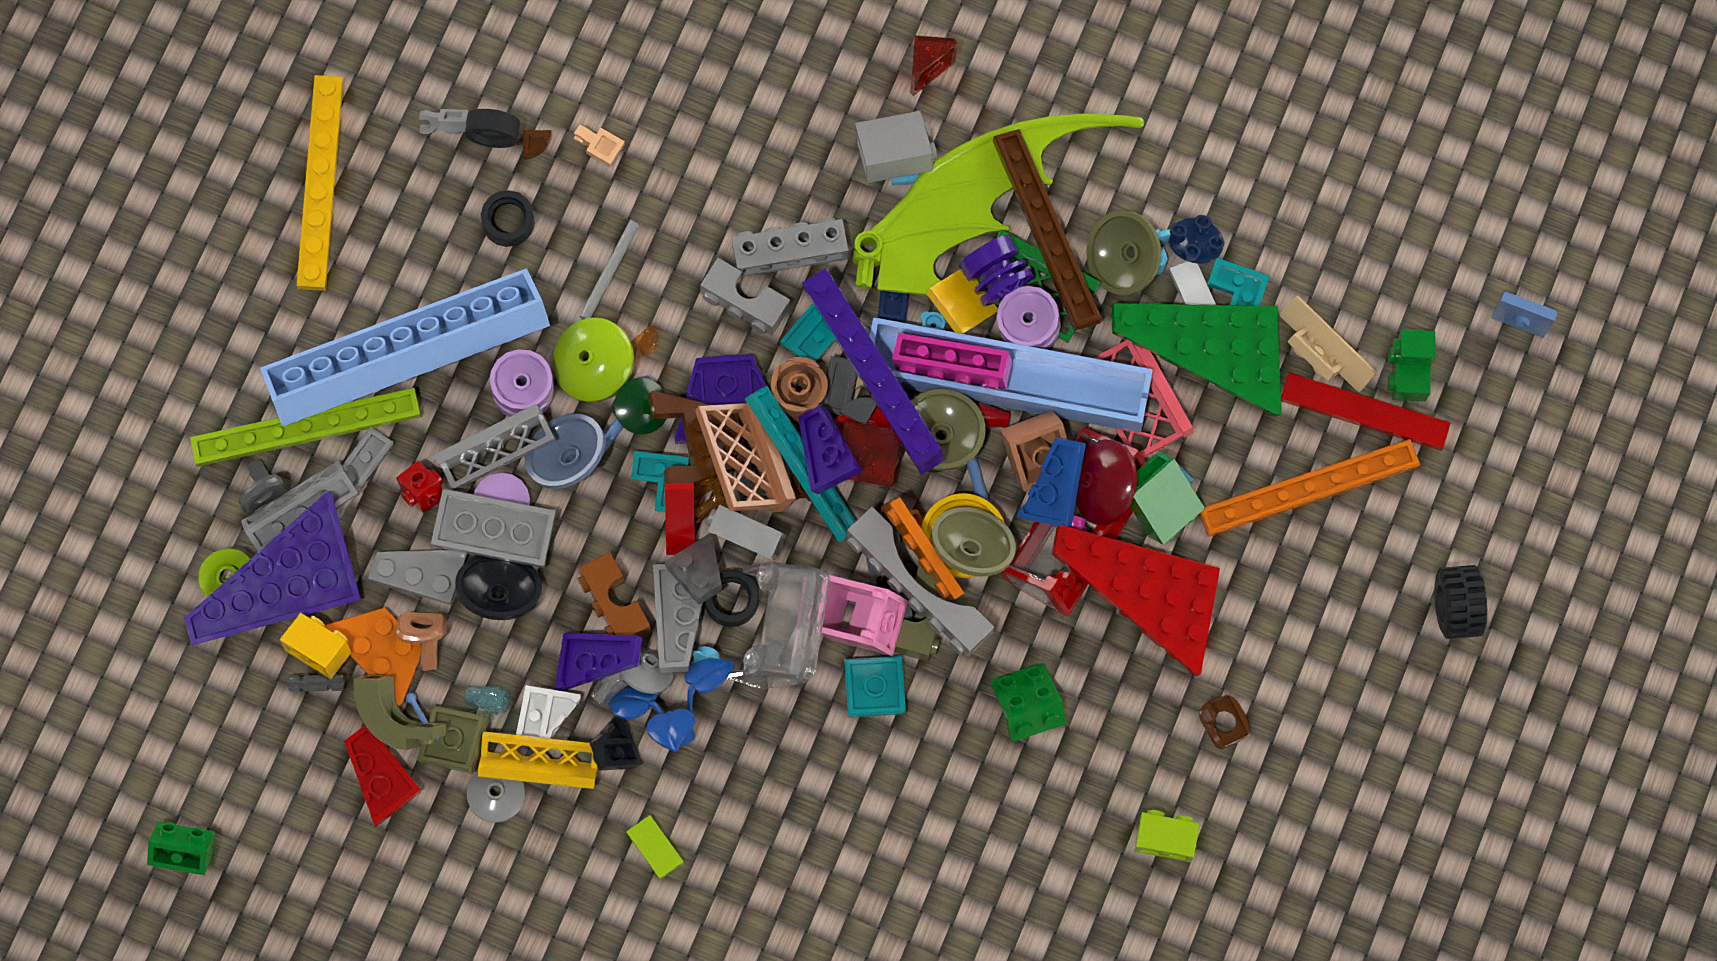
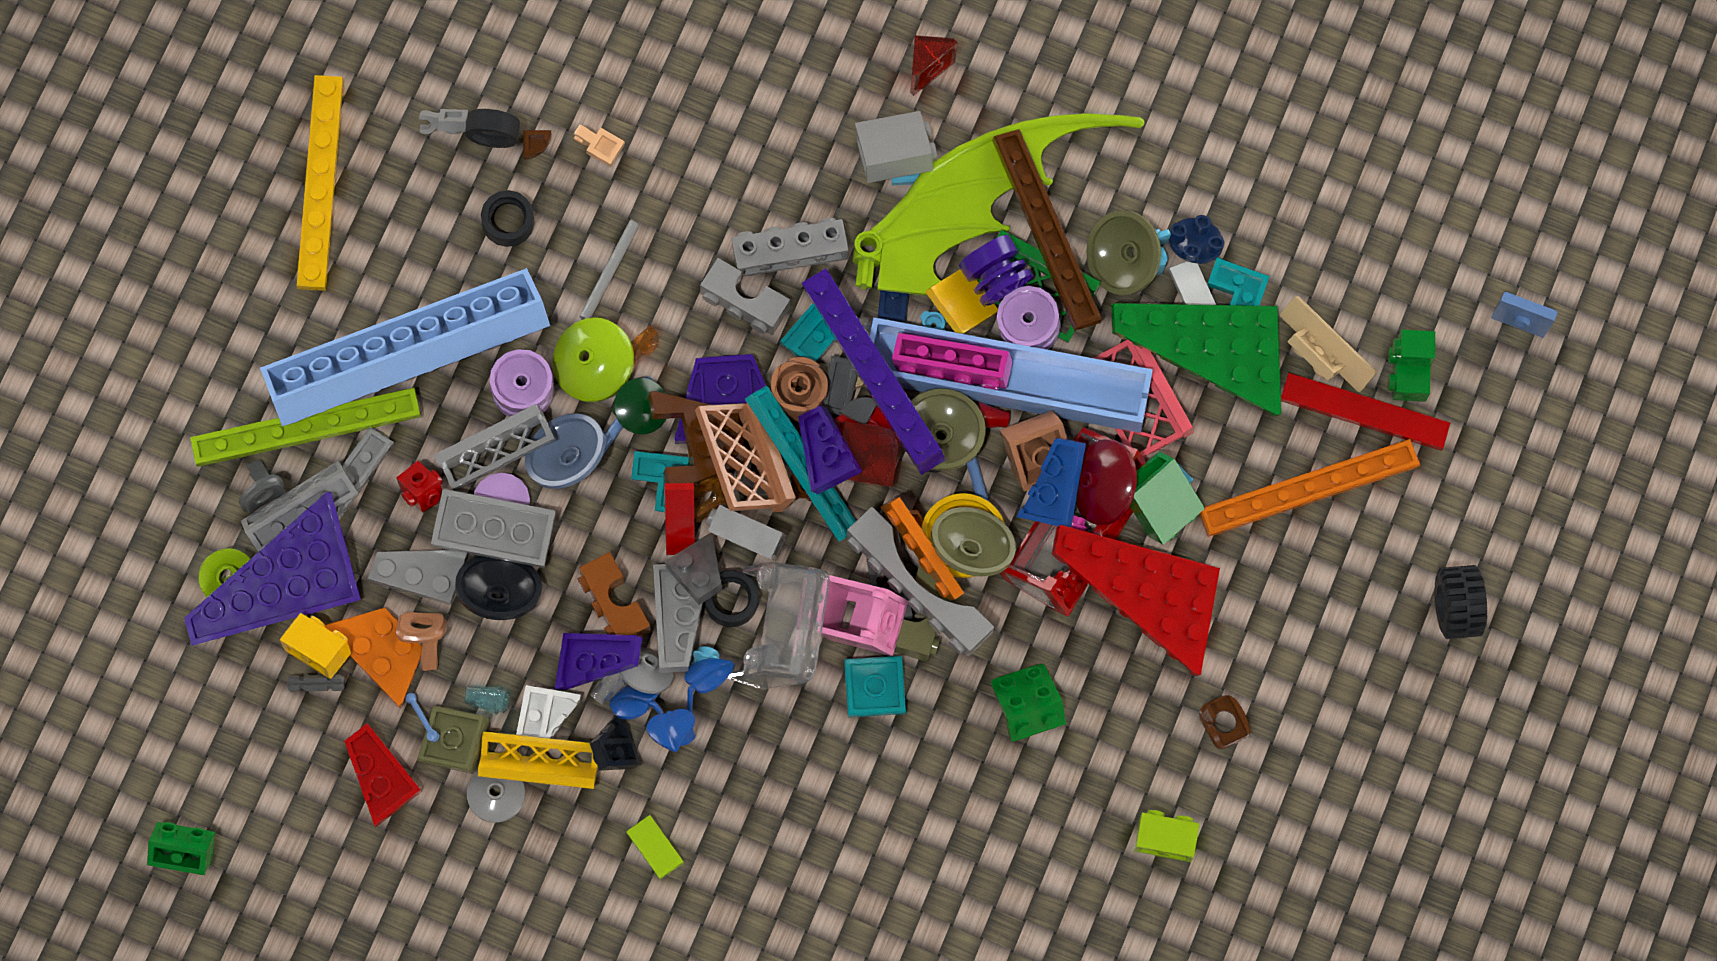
olive arch [353,674,446,750] -> none

